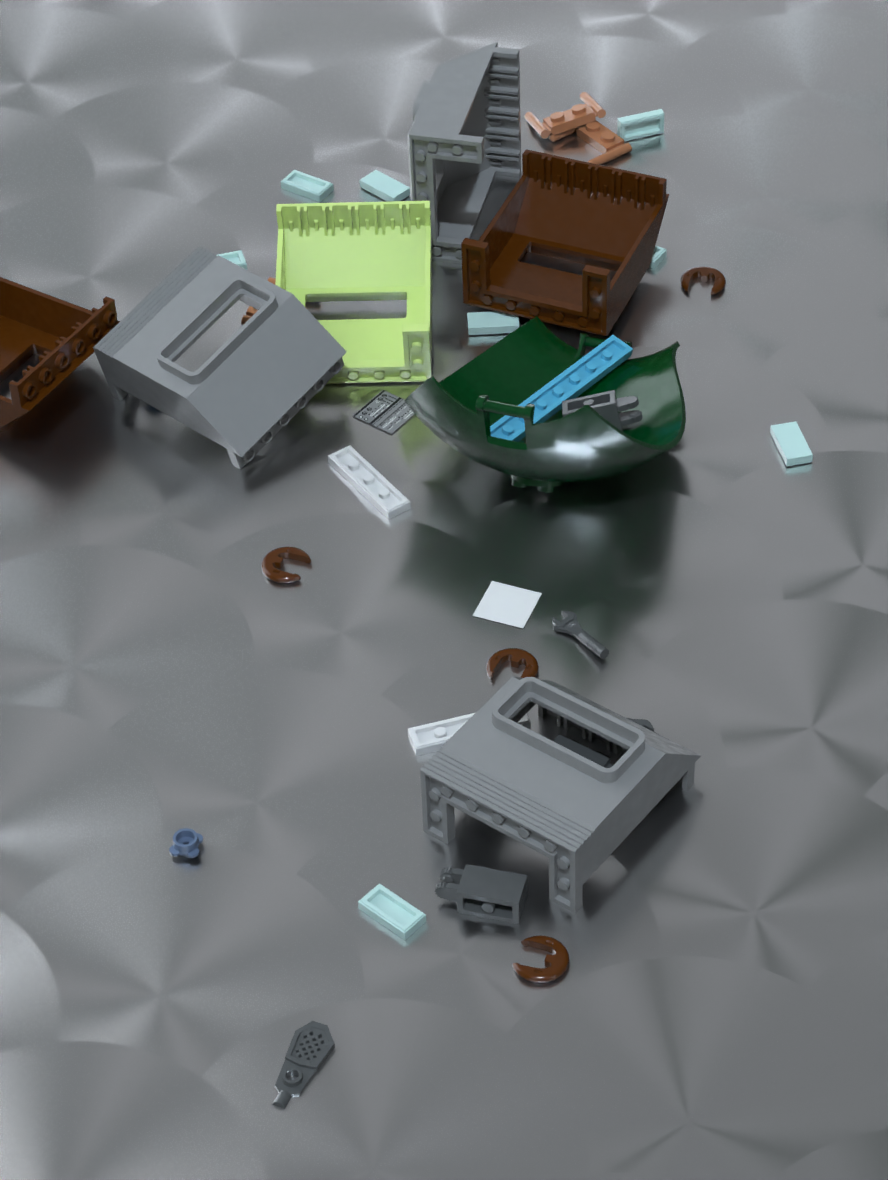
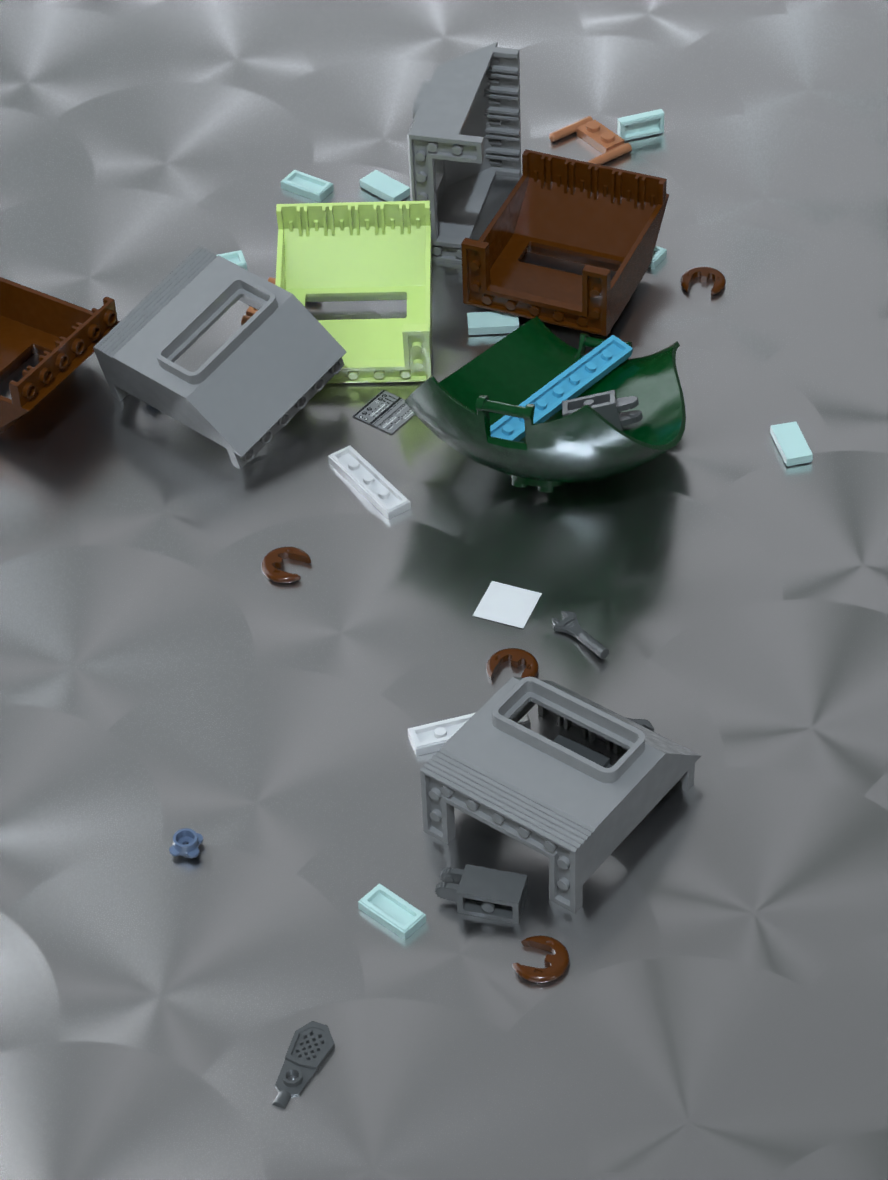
nougat plate [524,92,606,139] -> none

